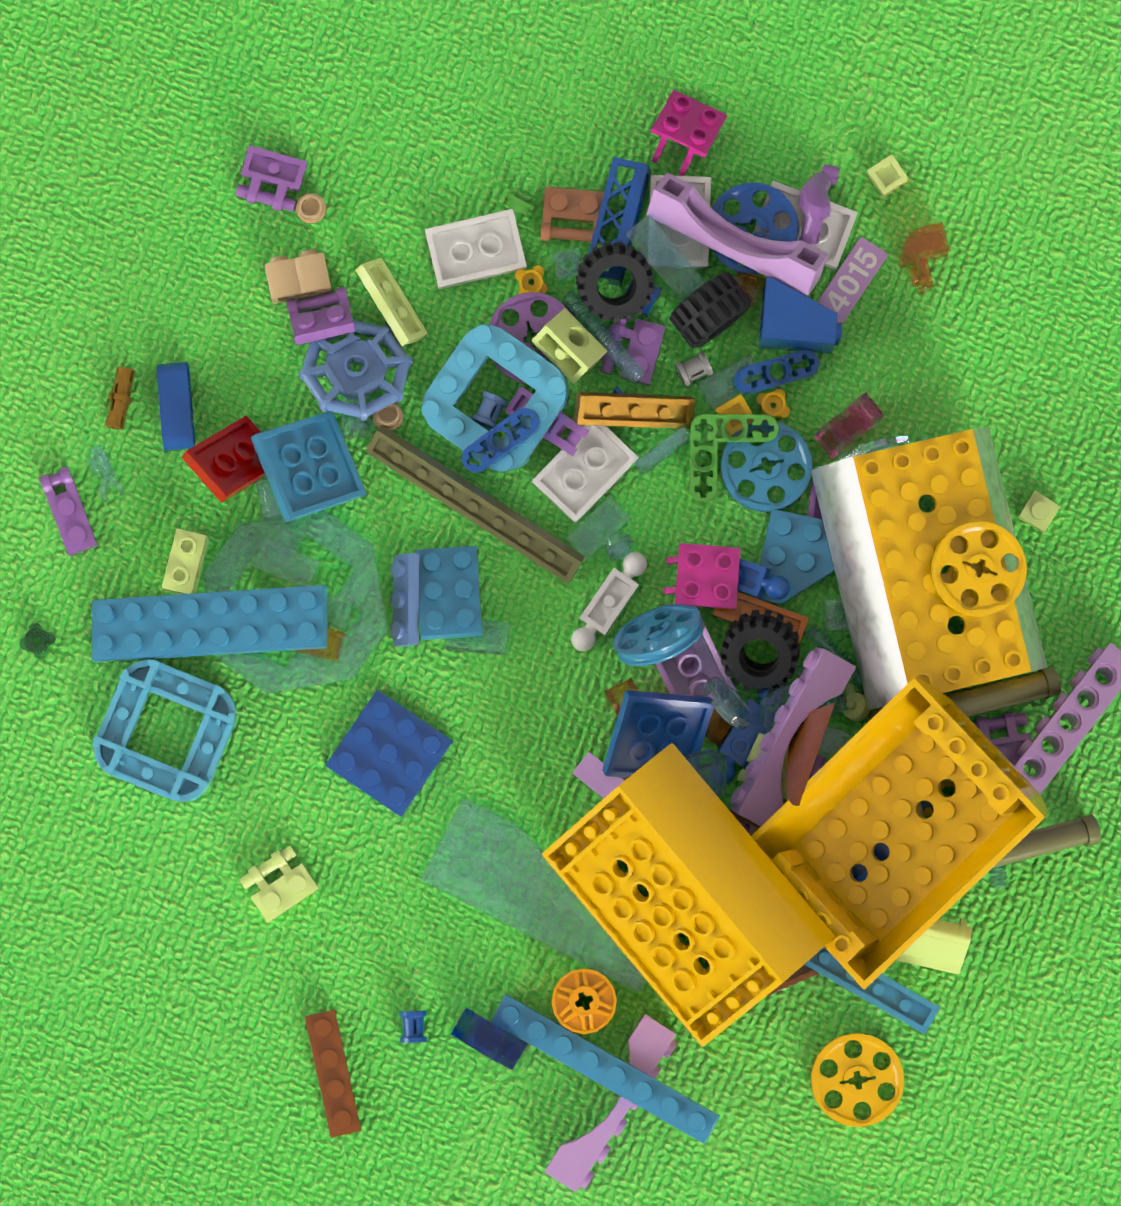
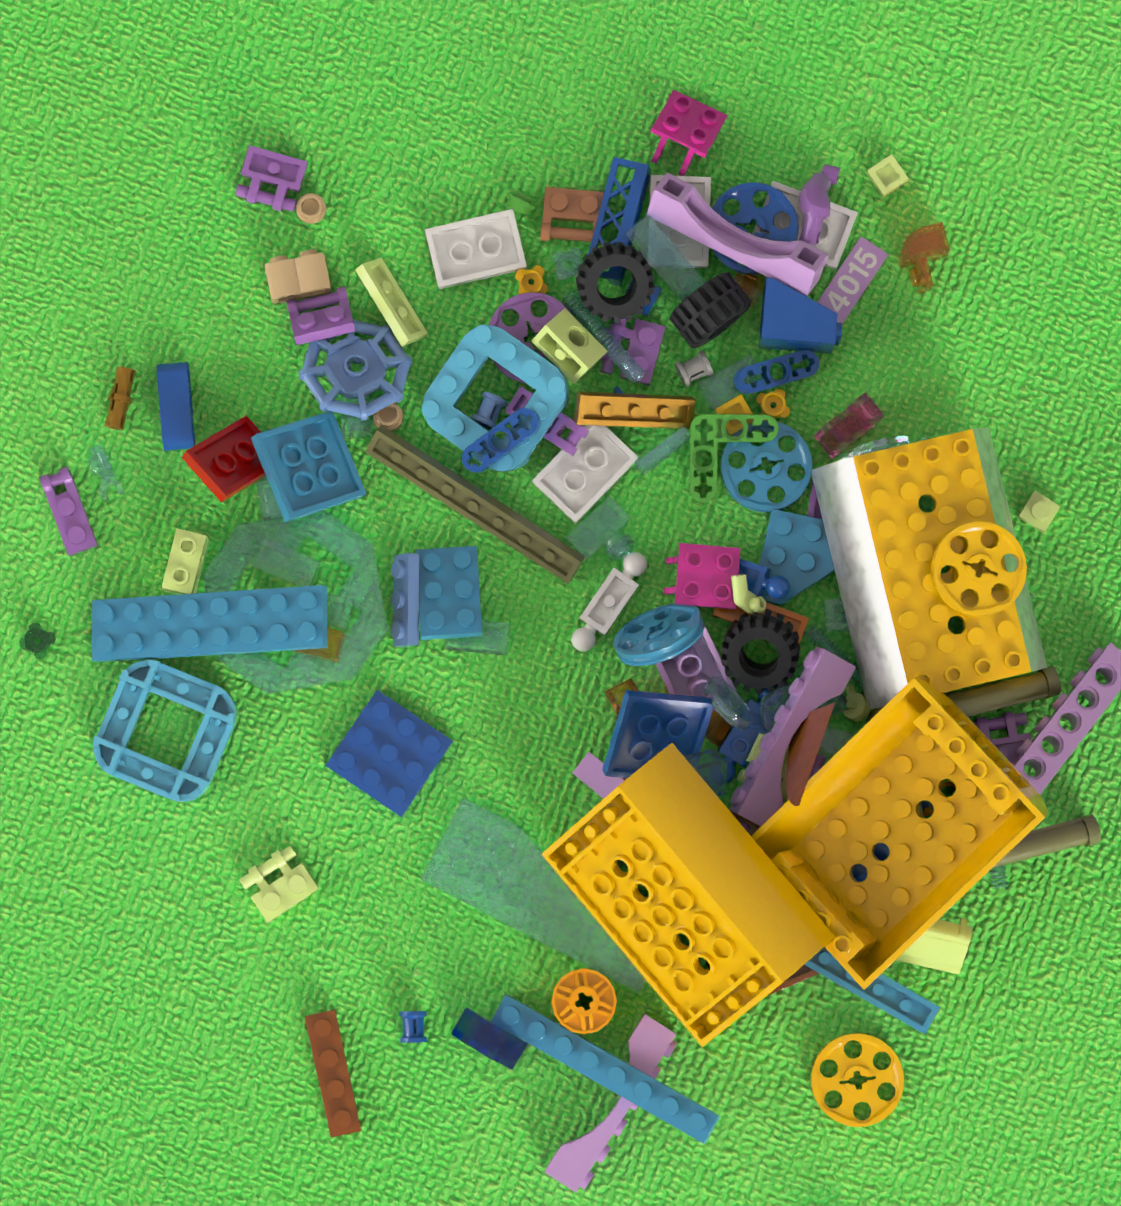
none -> yellowish green arm [731,574,766,614]

